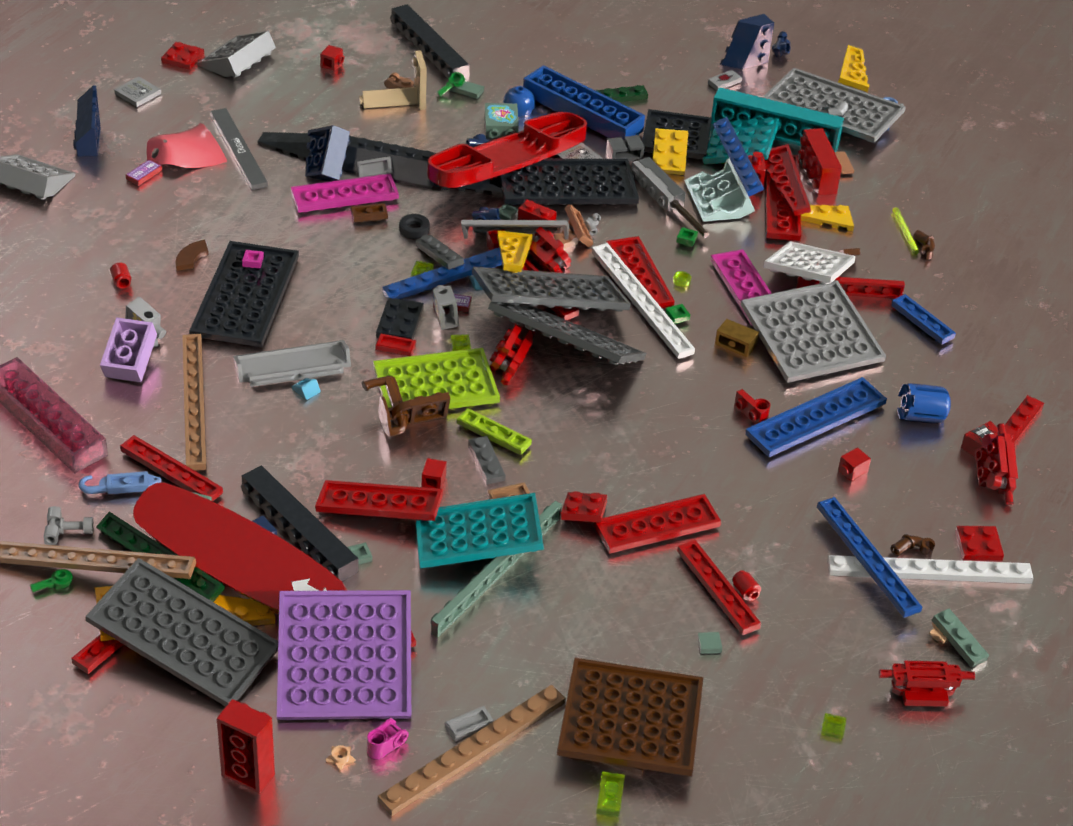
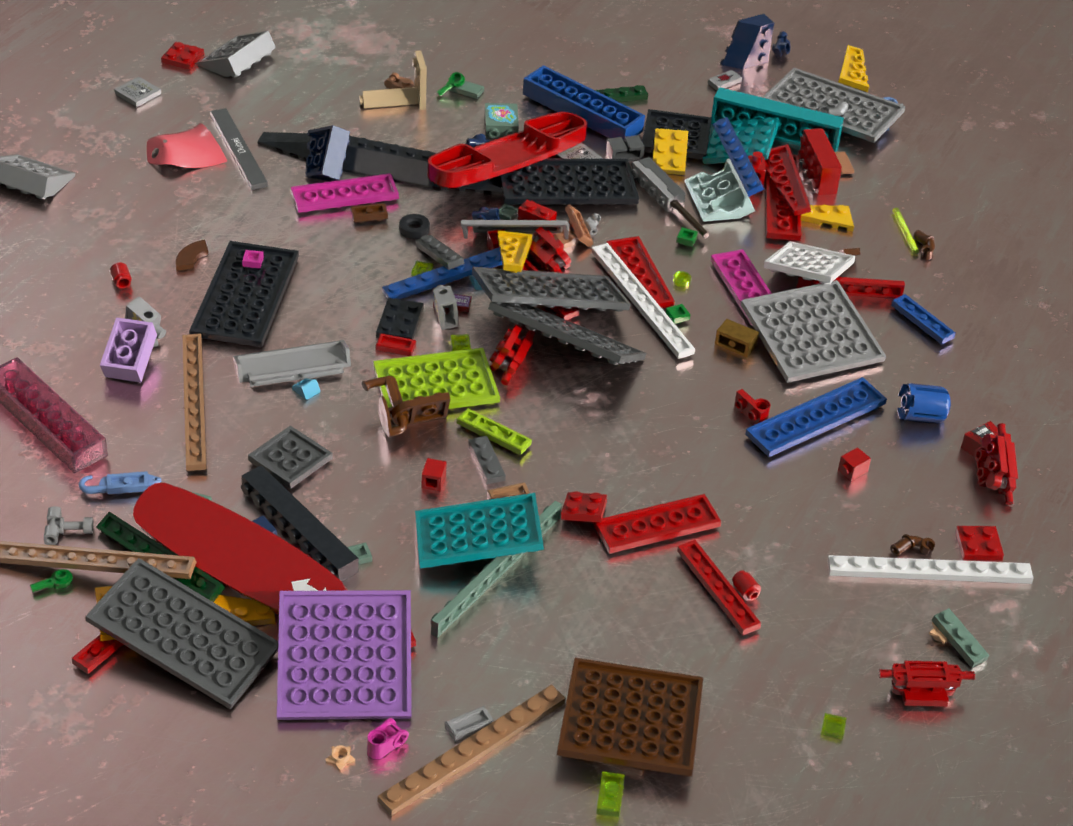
dark blue wedge [73,85,101,156] -> none
red plate [120,435,223,501] -> none
tile [126,159,162,186] -> none
red brick [217,699,275,794] -> none
red plate [315,480,443,521] -> none
red brick [320,45,344,71] -> none
light grey tile [357,156,393,178] -> none
black brick [390,4,470,79] -> none
blue cylinder [503,86,535,117] -> none
sand green tile [697,632,722,654] -> none
blue tile [817,497,922,618] -> none
red plate [1005,395,1044,444] -> none
none -> dark grey plate [248,426,333,489]

